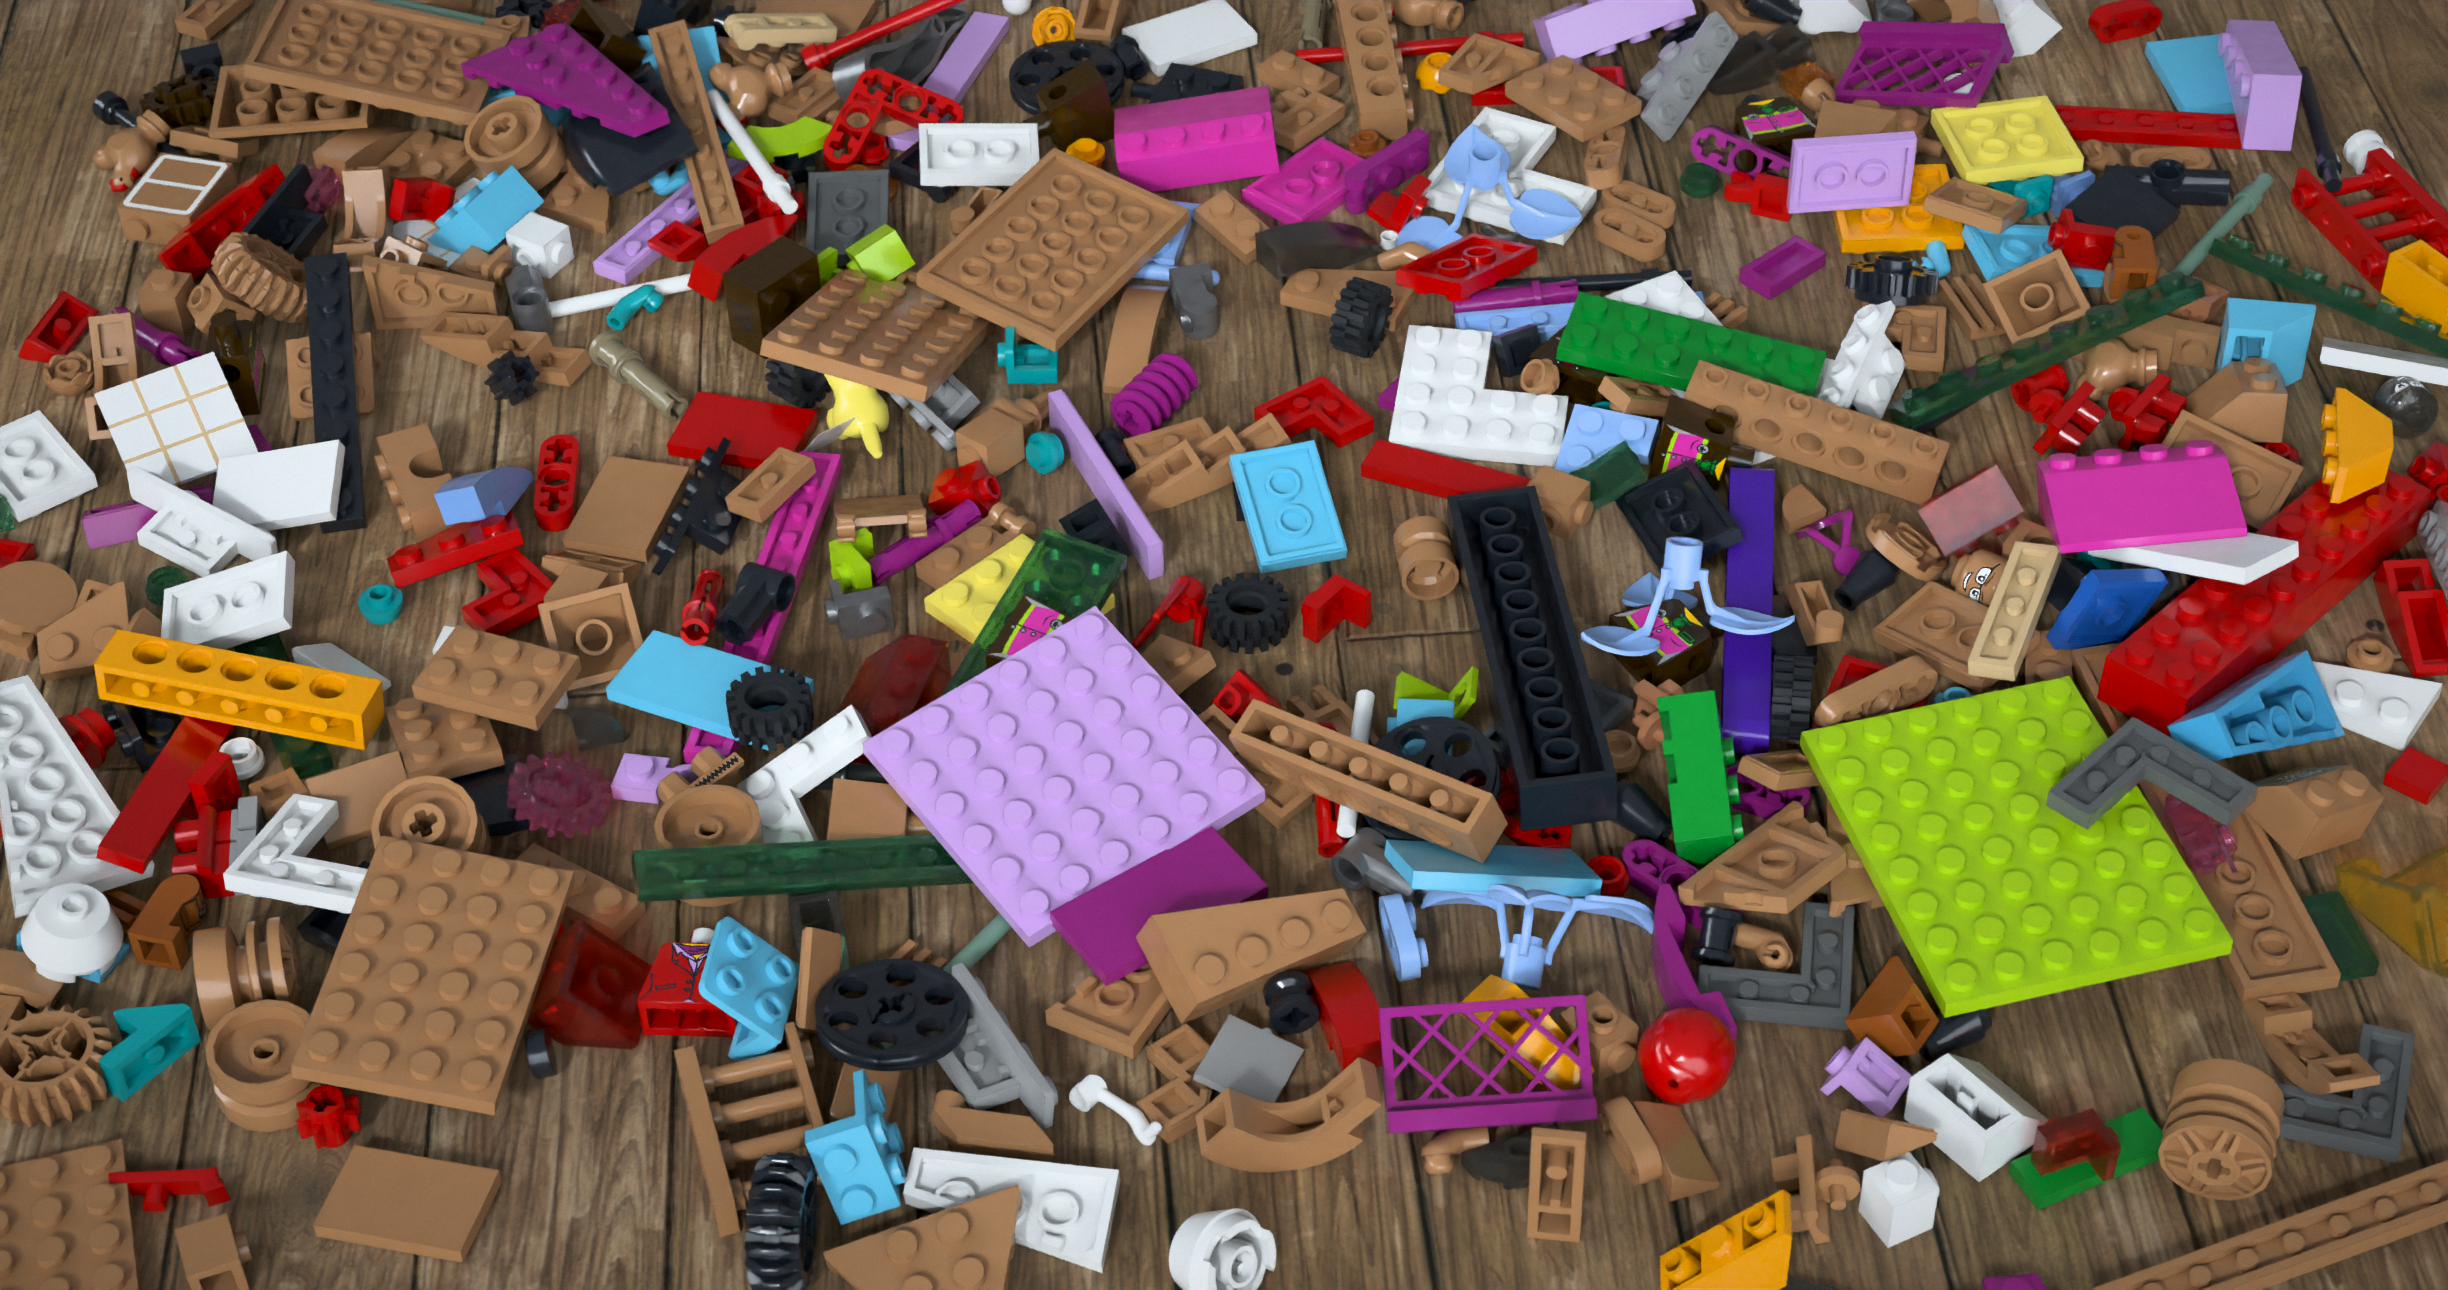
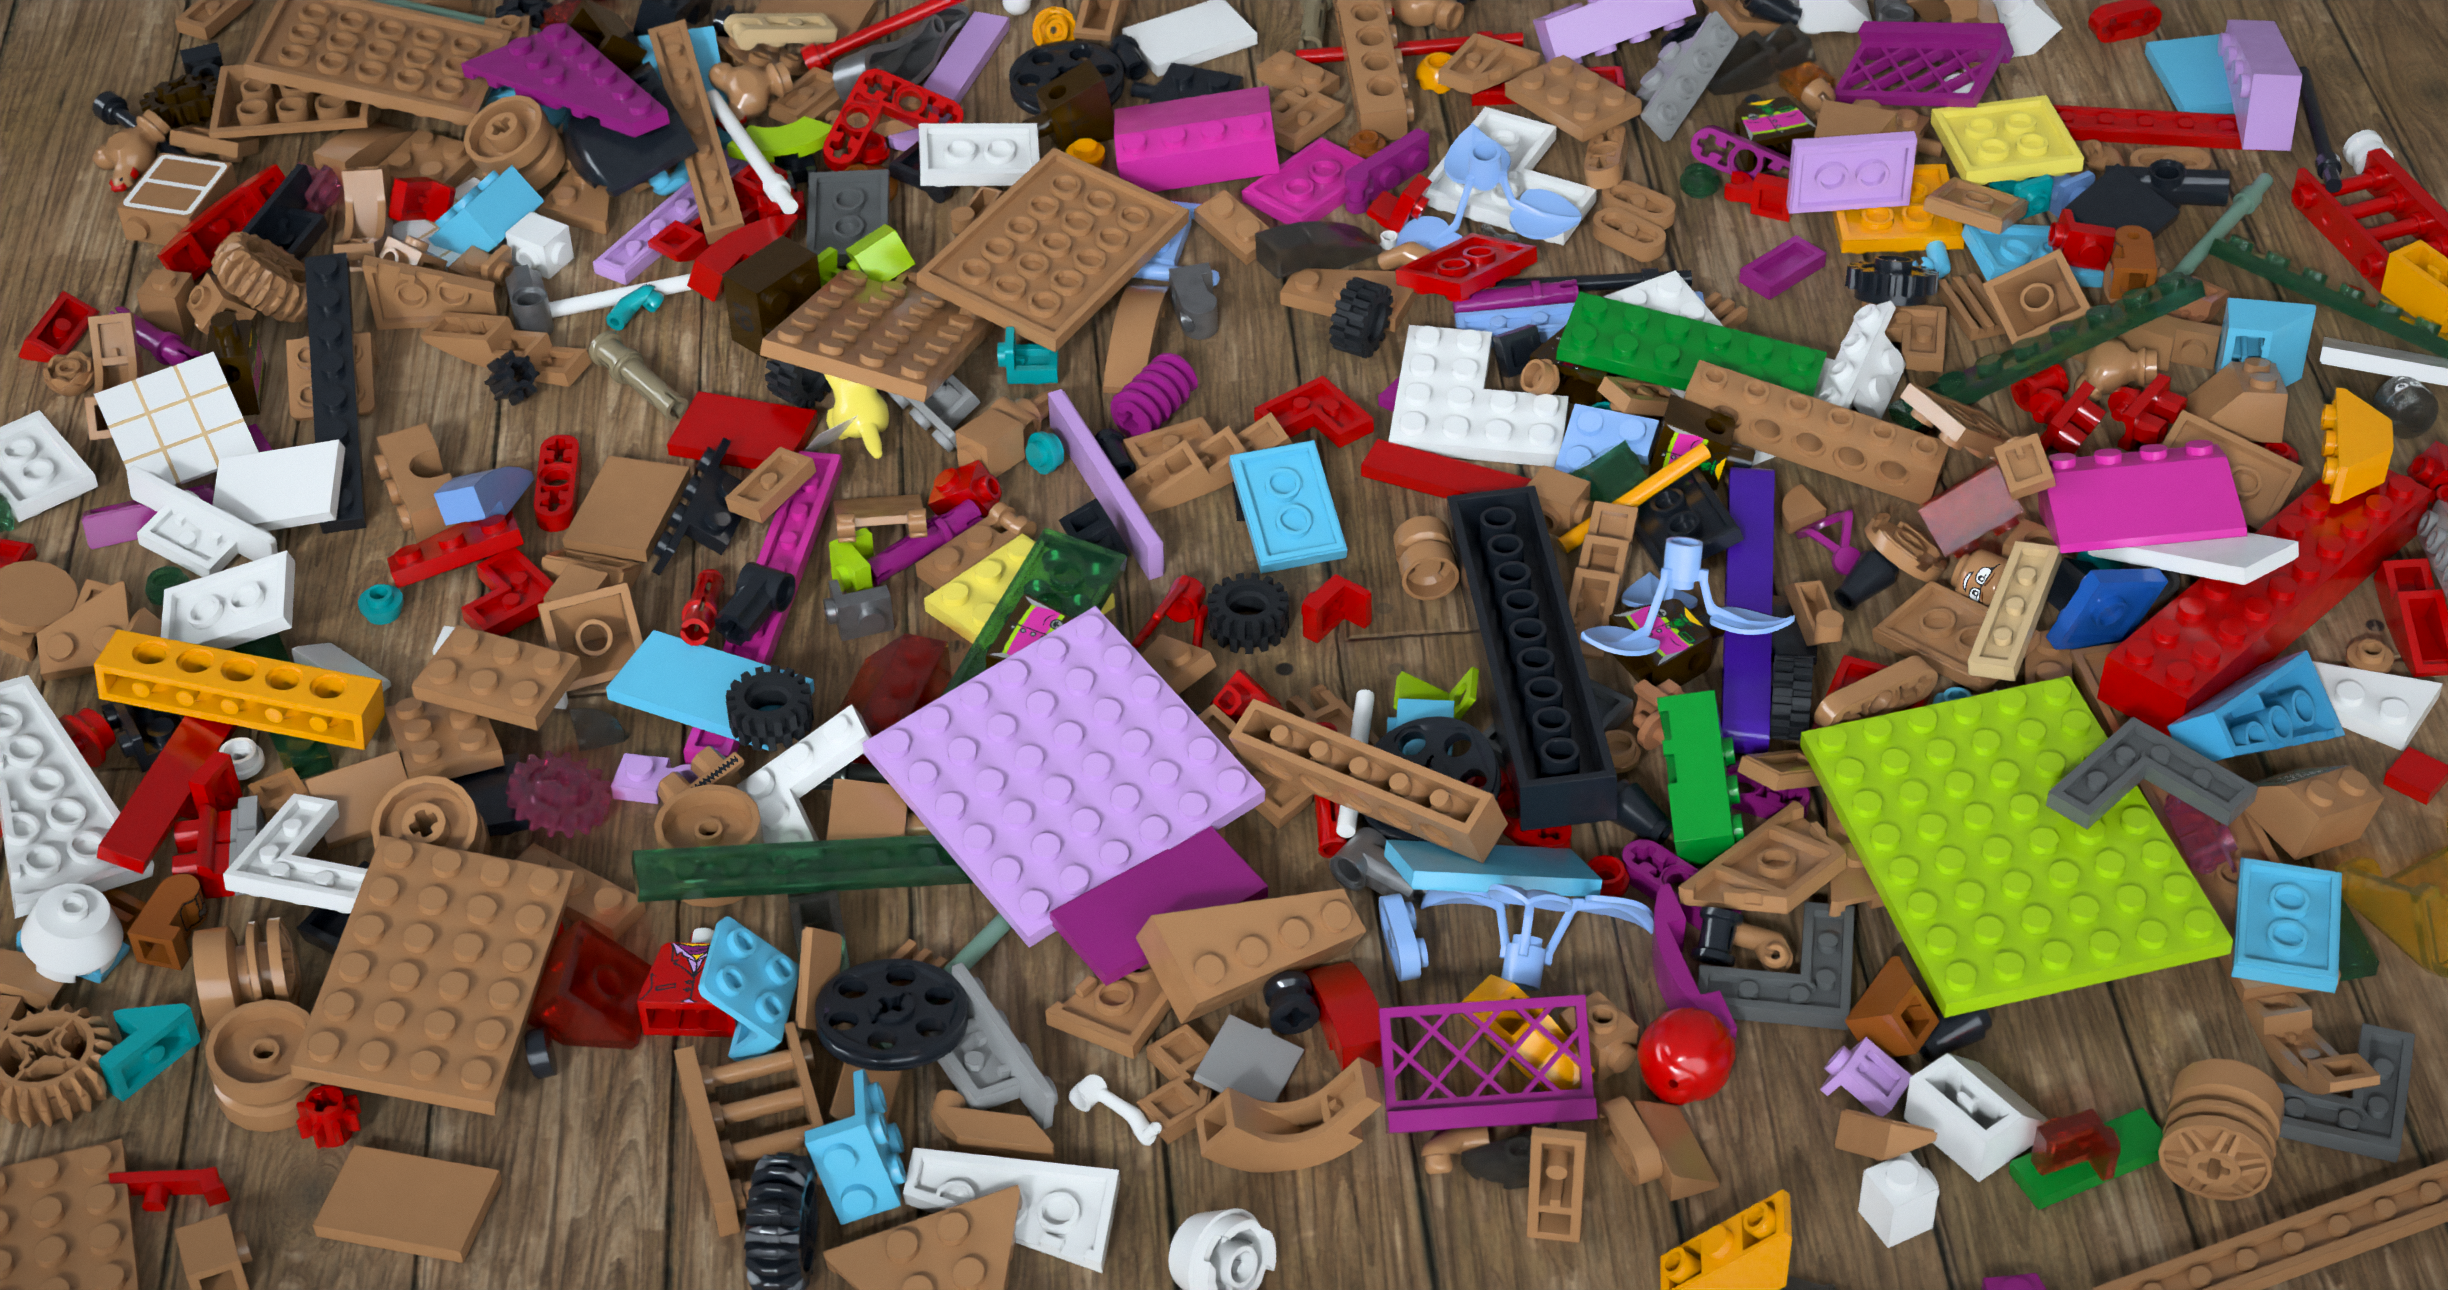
medium nougat hips [1771,1134,1860,1244] -> none
none -> light orange bar [1557,443,1711,554]
none -> medium nougat slope [1568,501,1639,661]
none -> medium nougat plate [1900,382,2015,464]
none -> medium nougat bracket [1994,433,2056,501]
none -> medium azure tile [2231,857,2342,993]

